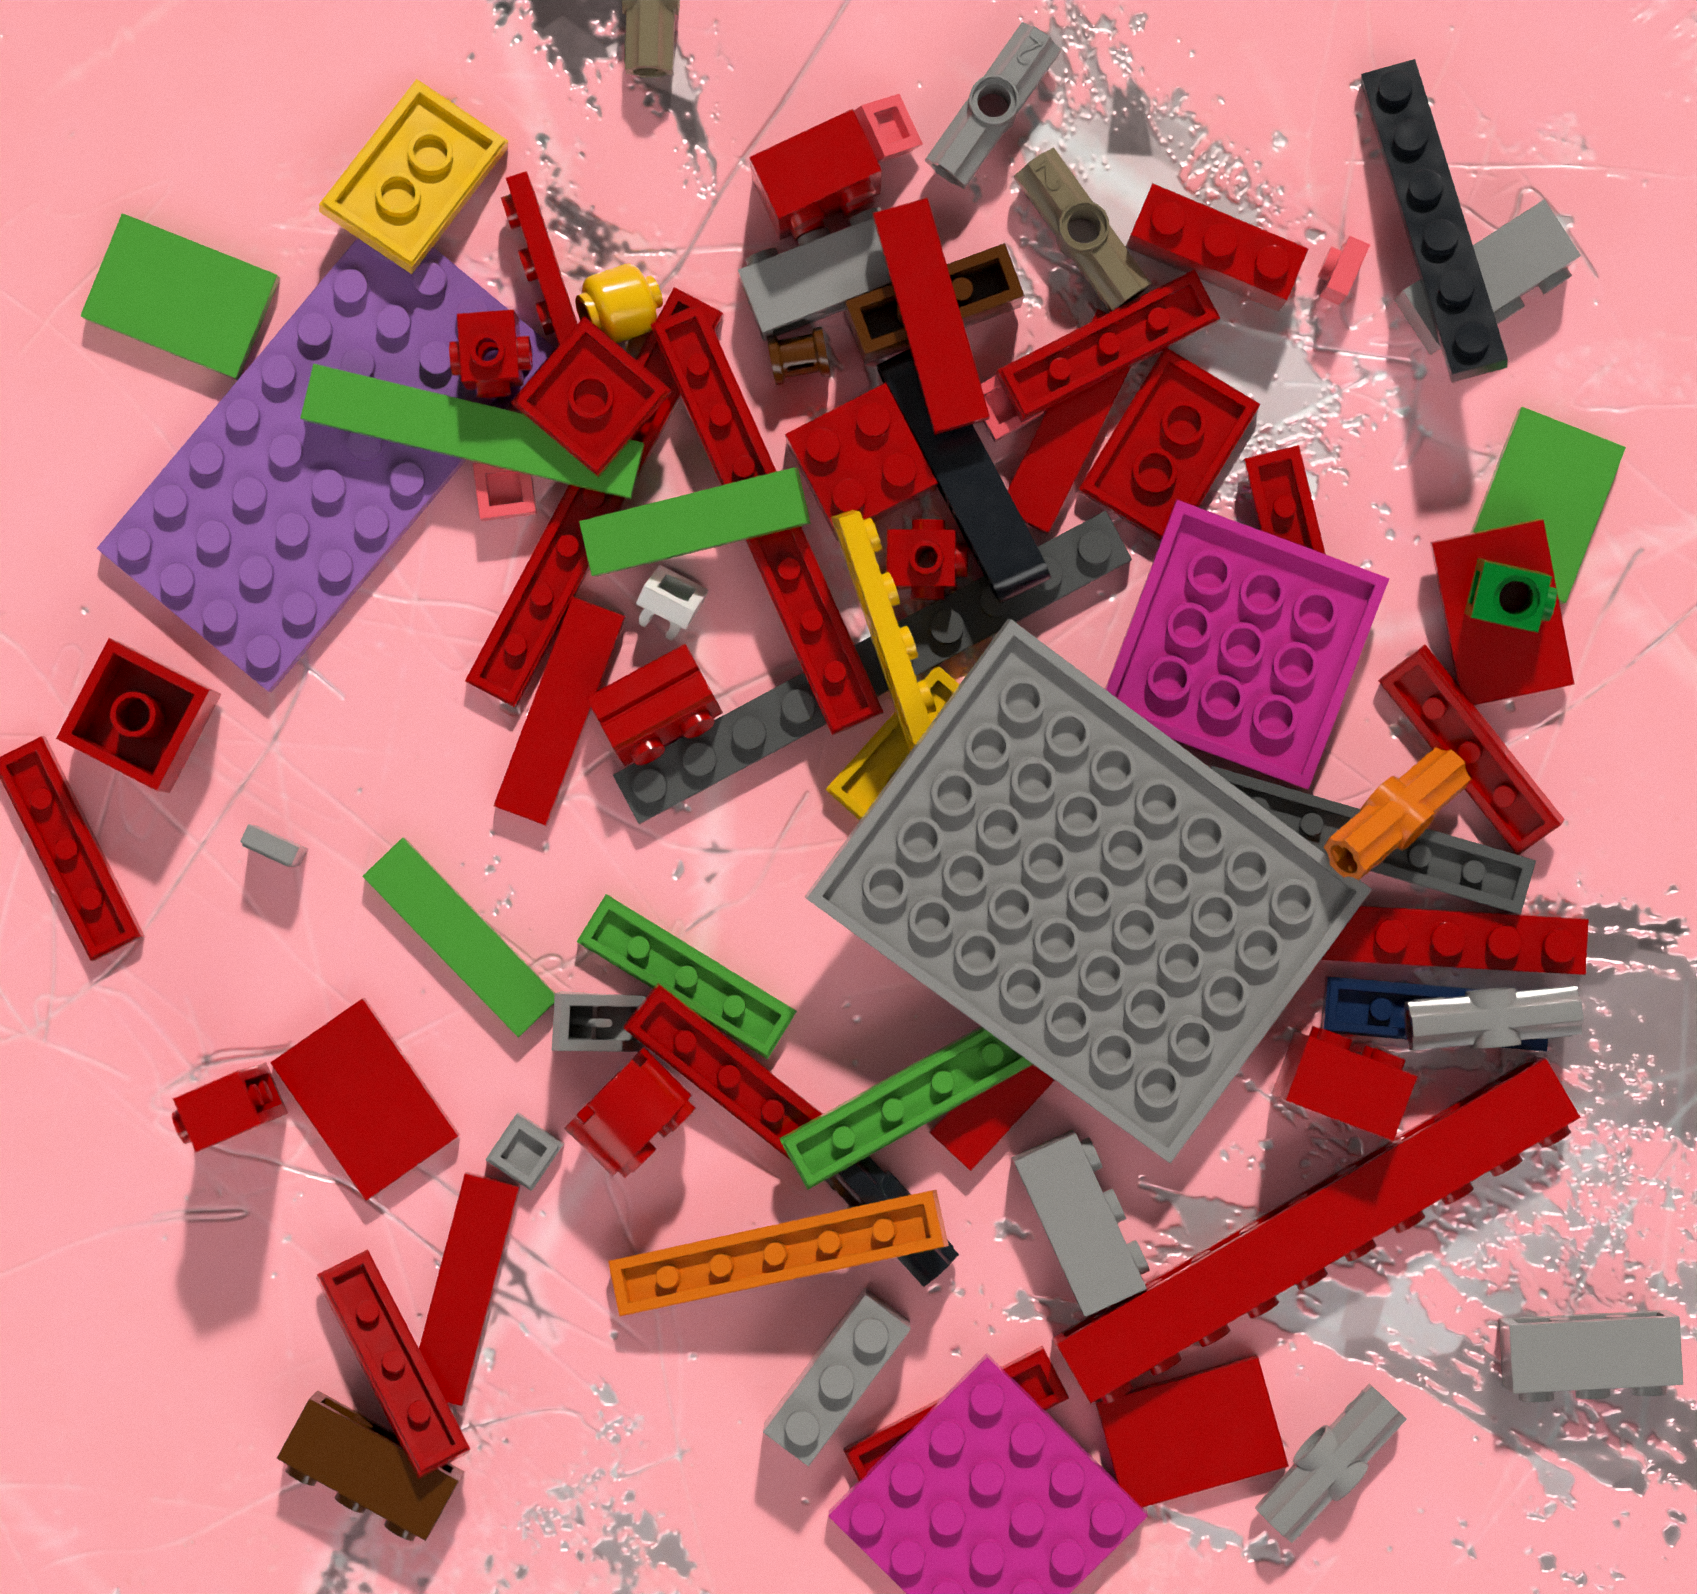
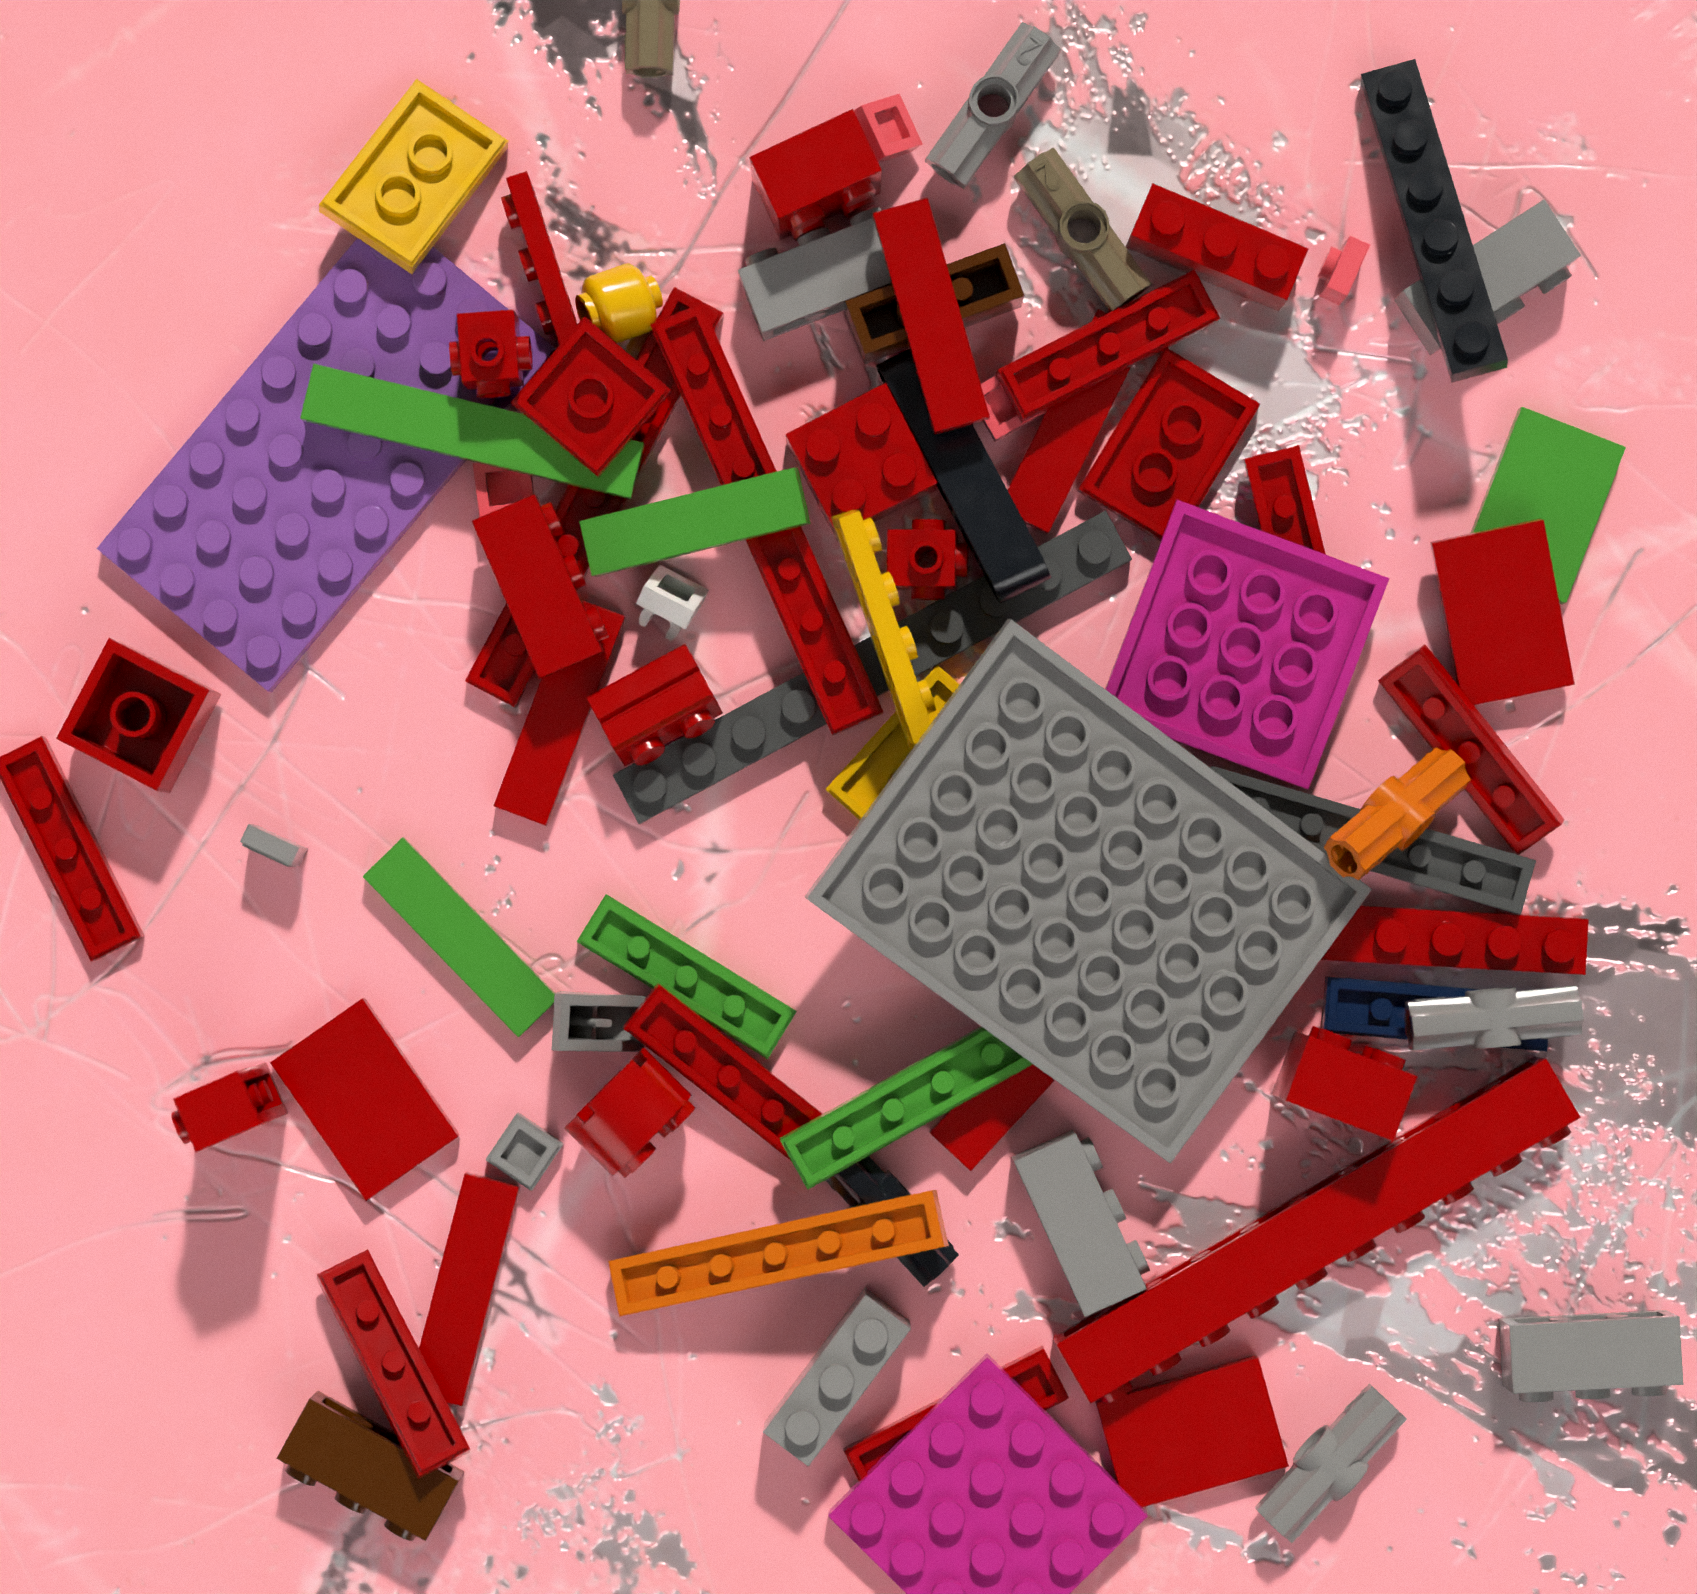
bright green tile [80,213,280,380] -> none
reddish brown bush [767,326,831,385] -> none
green brick [1464,558,1557,632] -> none
none -> red brick [472,494,609,679]

